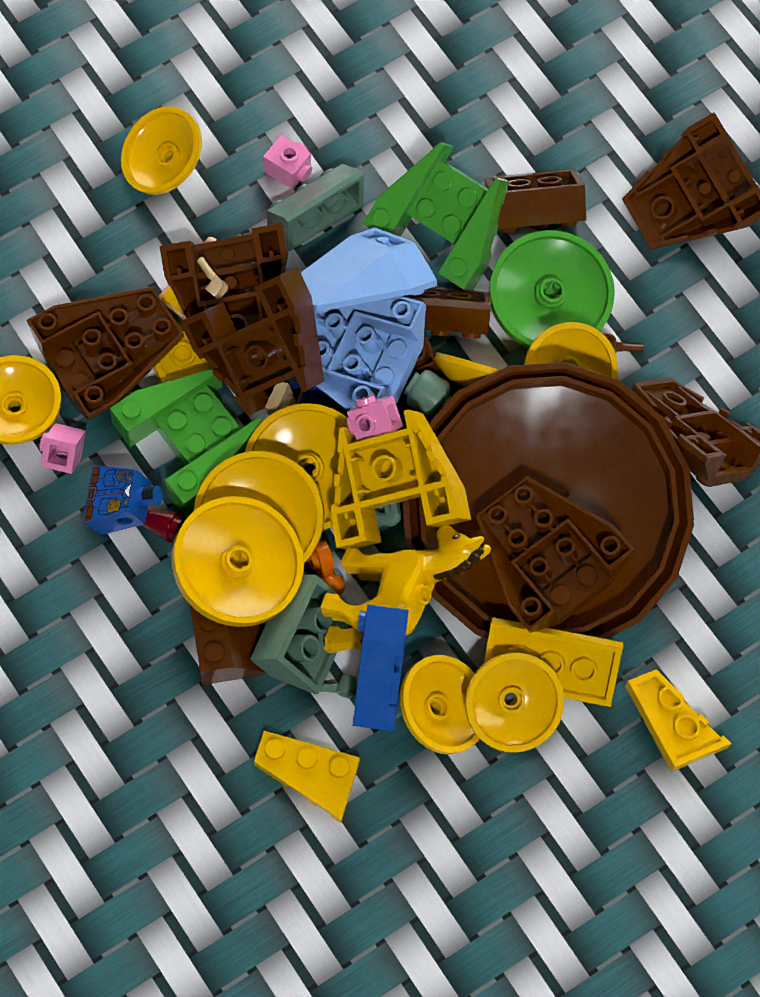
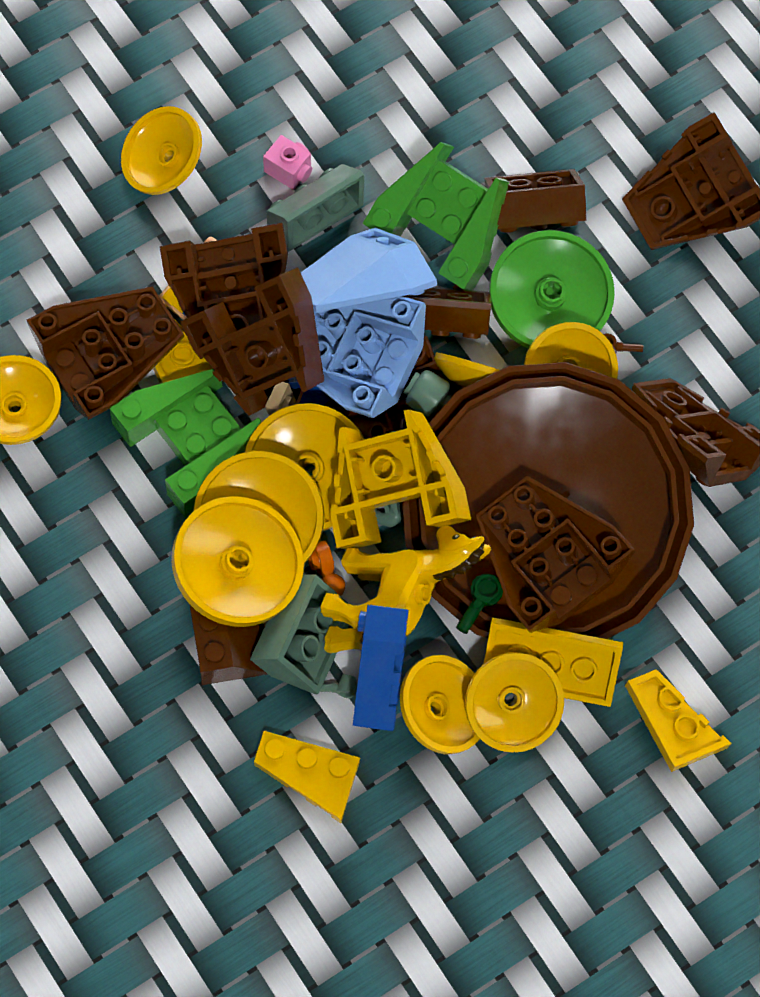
bright pink brick [40,423,86,474] -> none
blue torso [83,466,163,535] -> none
dark red cone [140,508,187,543] -> none
tan hand [197,257,228,299] -> none
bright pink brick [347,395,403,442] -> none
none -> dark green plate [456,574,503,634]

